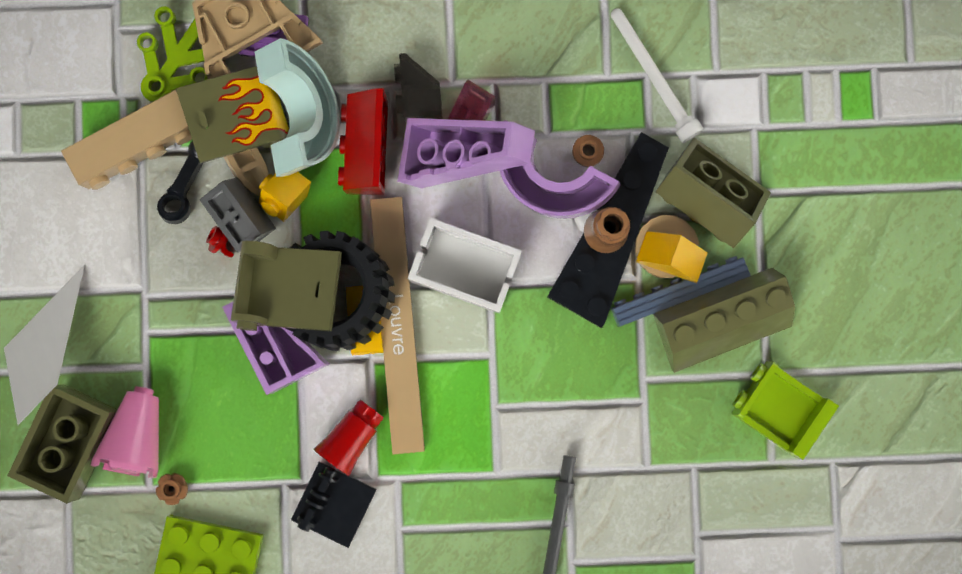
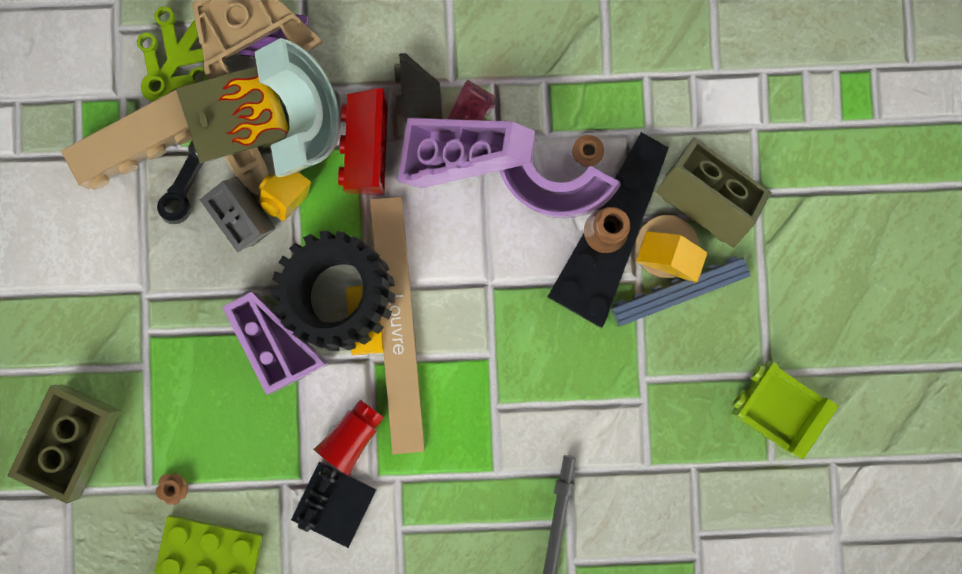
white sticker [4,264,85,425] -> none
bright pink cone [91,386,159,478] -> none
red plate [206,226,234,257] -> none
olive door [231,241,342,331] -> none
white piece [407,218,522,313] -> none
white piece [611,8,704,143] -> none
olive slope [653,268,795,373] -> none

